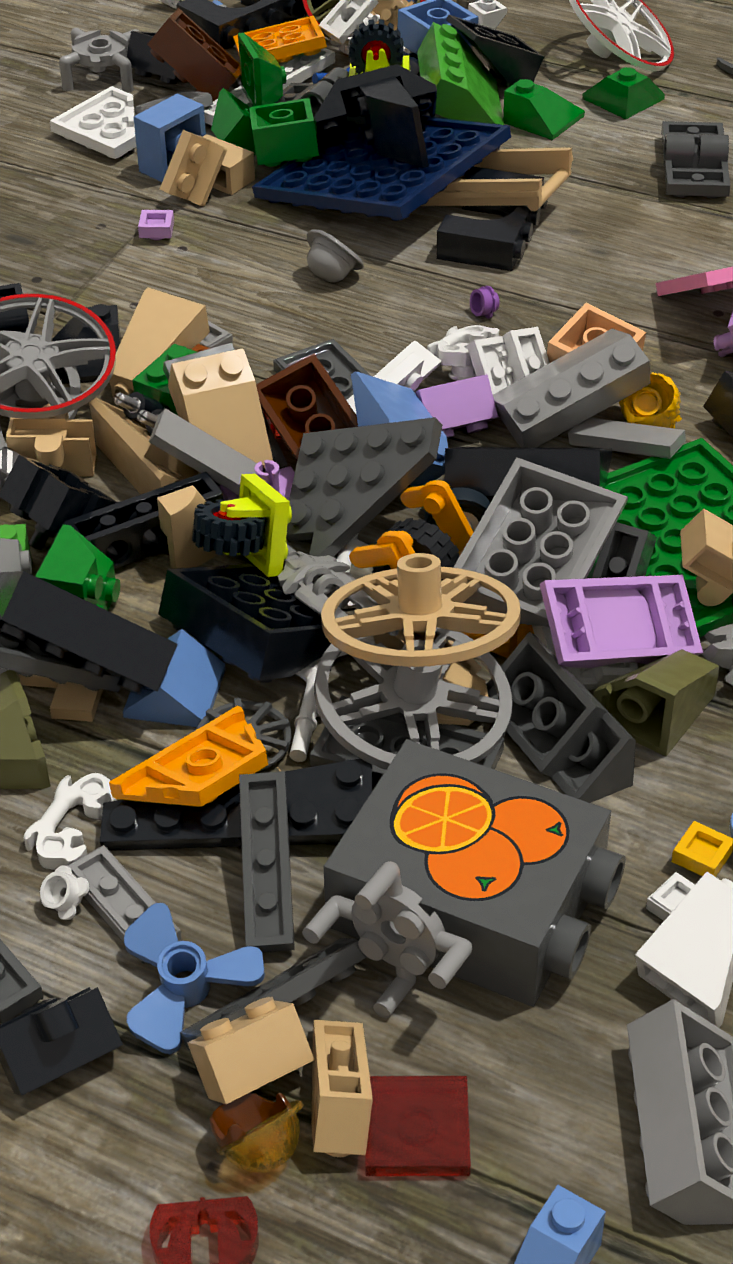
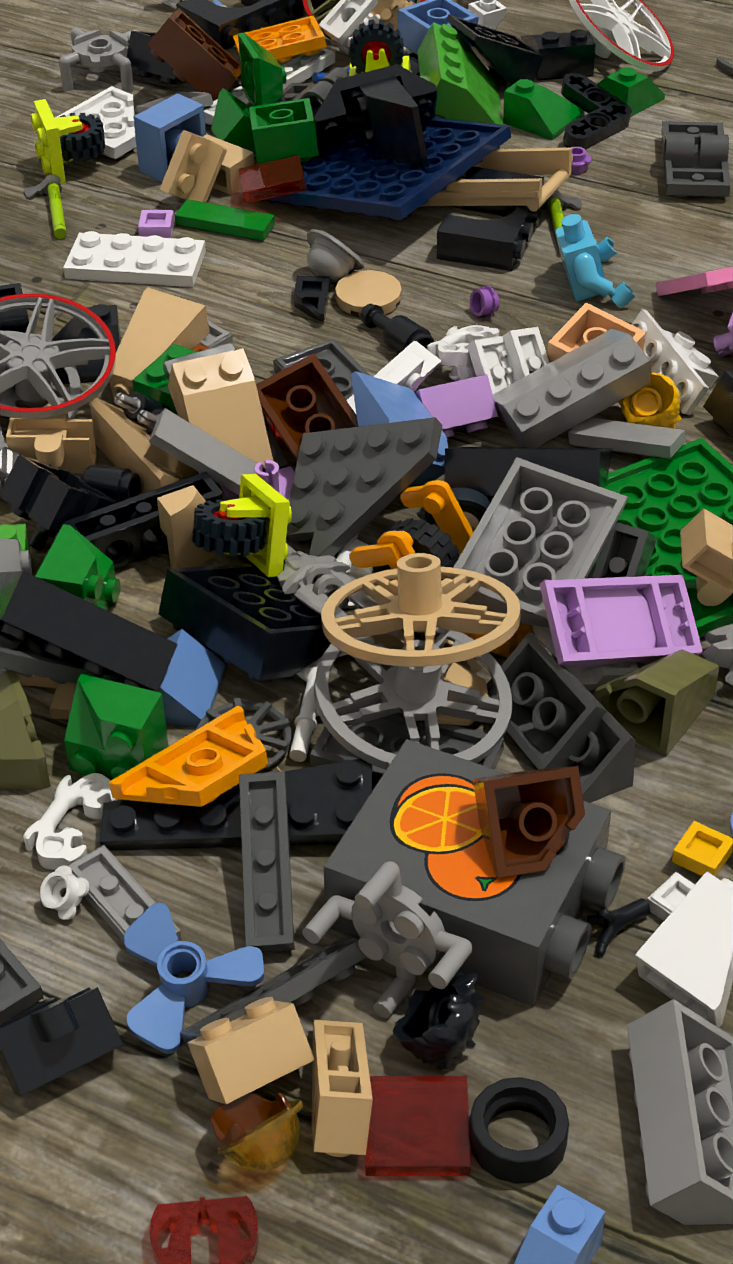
none -> lime piece [24,174,67,239]
none -> plate [30,99,106,184]
none -> black piece [60,464,141,502]
none -> white plate [63,231,206,287]
none -> green slope [64,674,169,780]
none -> green tile [175,199,275,241]
none -> clear red tile [239,155,306,203]
none -> black slope [294,276,330,321]
none -> tan tile [335,270,402,316]
none -> black piece [360,304,434,353]
none -> black hair [393,970,484,1070]
none -> black tyre [469,1077,569,1184]
none -> reddish brown slope [473,766,585,878]
none -> black slope [521,29,596,81]
none -> piece [546,190,582,238]
none -> medium azure torso [555,214,635,307]
none -> black beam [561,73,632,150]
none -> medium lavender plate [571,147,592,174]
none -> black bar [587,898,650,956]
none -> white bracket [631,309,719,415]

